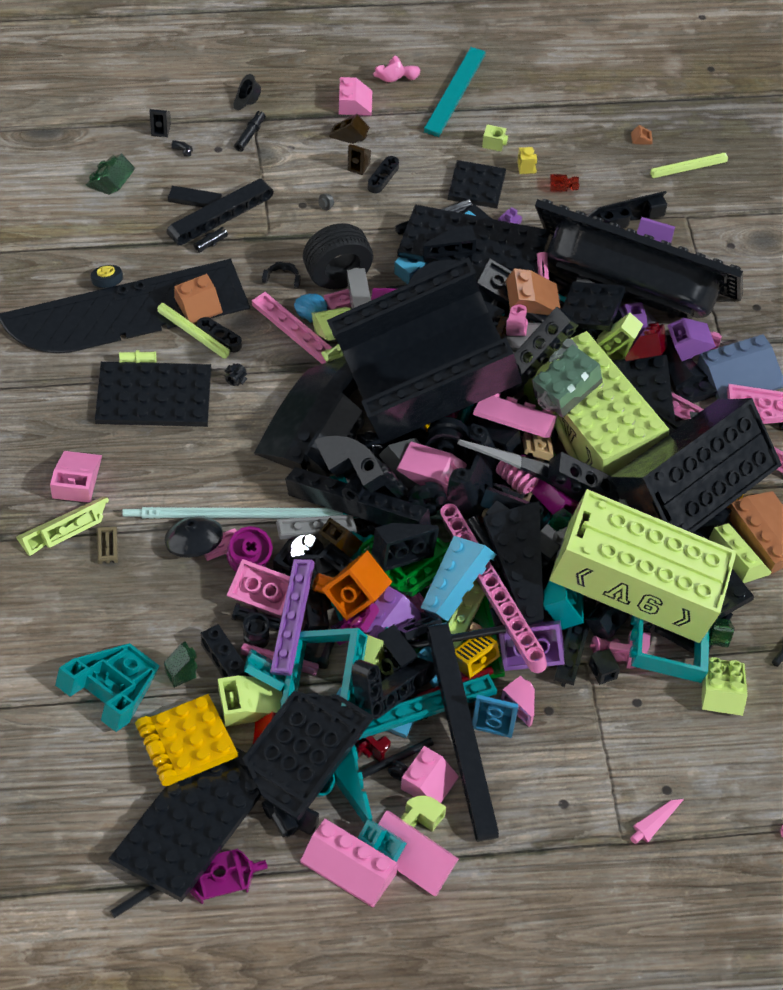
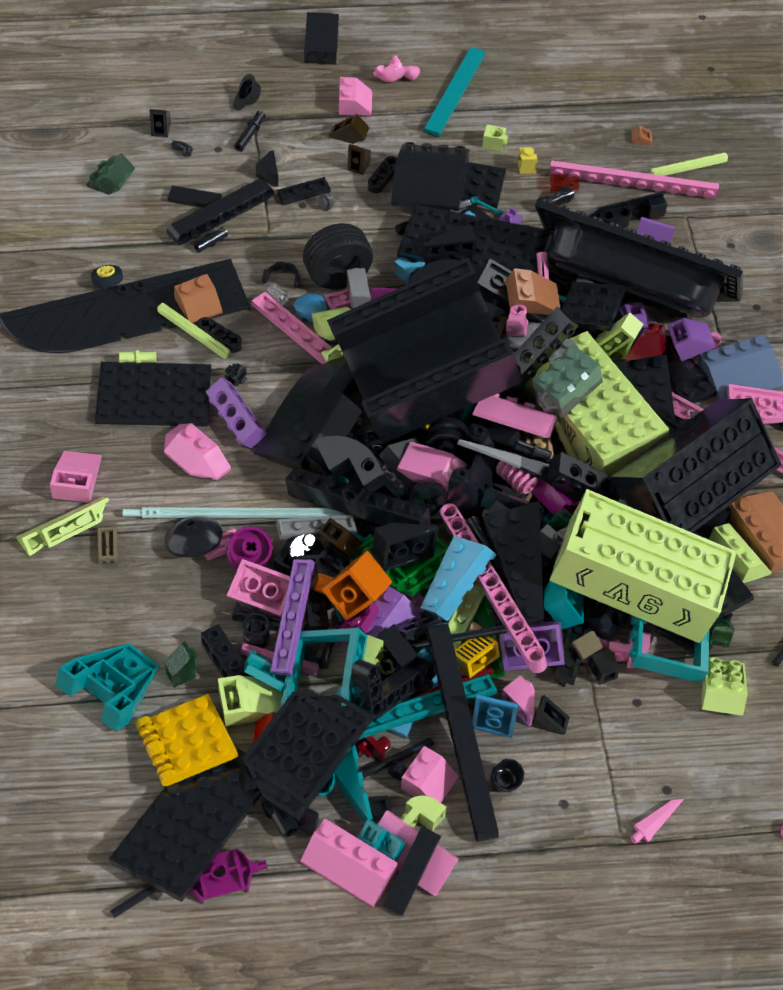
none -> bright pink wedge [164,423,231,480]
none -> medium lavender brick [206,377,267,448]
none -> black slope [256,151,279,187]
none -> clear bush [266,283,290,305]
none -> black tile [277,177,331,205]
none -> black slope [304,12,339,65]
none -> black tile [368,795,392,821]
none -> black tile [383,826,442,916]
none -> black slope [391,142,470,211]
none -> teal hinge [471,196,503,216]
none -> black hair [490,759,525,793]
none -> black axle [513,439,552,463]
none -> black slope [534,695,570,735]
none -> black piece [538,187,574,205]
none -> bright pink plate [549,160,719,199]
none -> dark tan slope [572,631,603,660]

